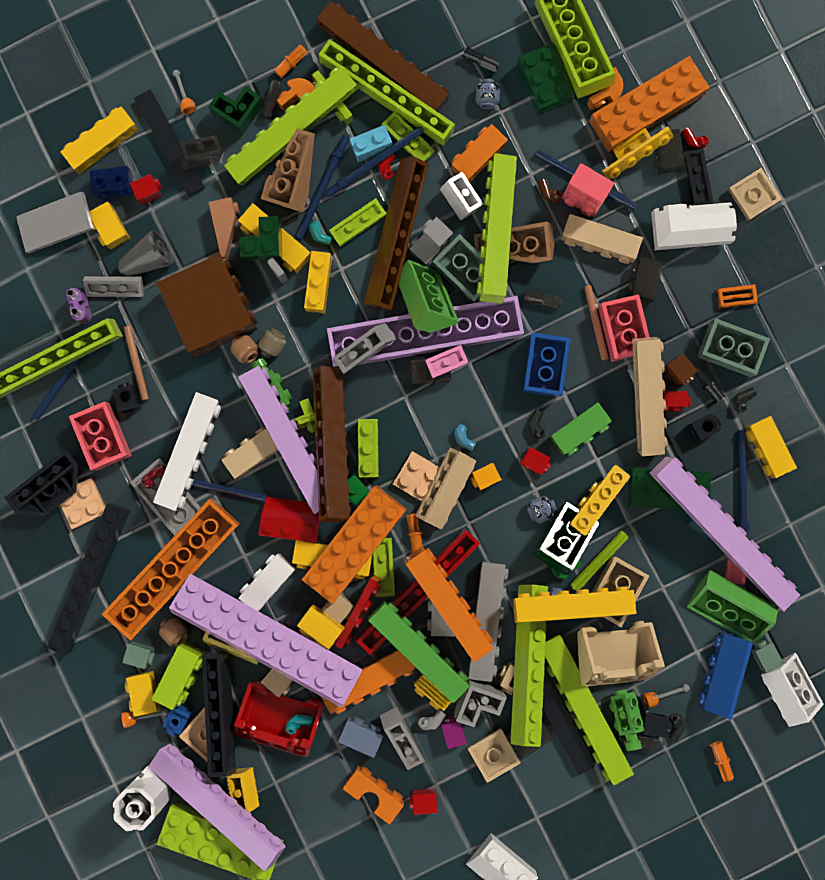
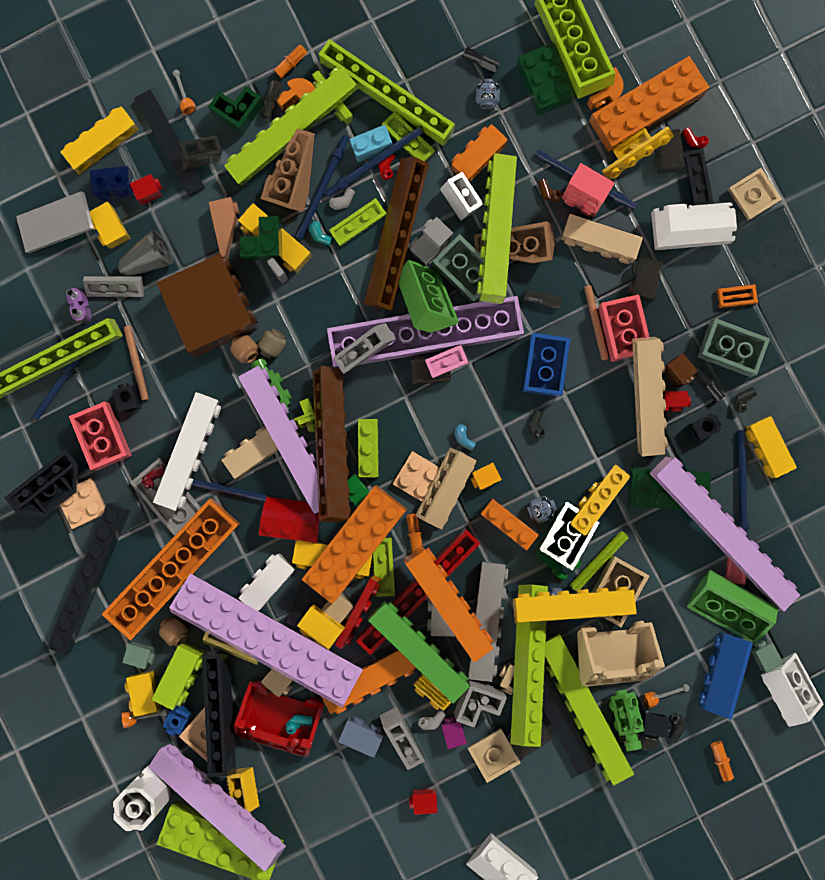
yellow brick [304,251,332,314] -> none
reddish brown brick [317,1,449,113] -> none
orange arch [343,766,404,825] -> none
red brick [519,447,551,475] -> none
bright green brick [550,402,612,456] -> none
none -> light grey arm [329,188,355,210]
none -> orange brick [480,499,539,550]

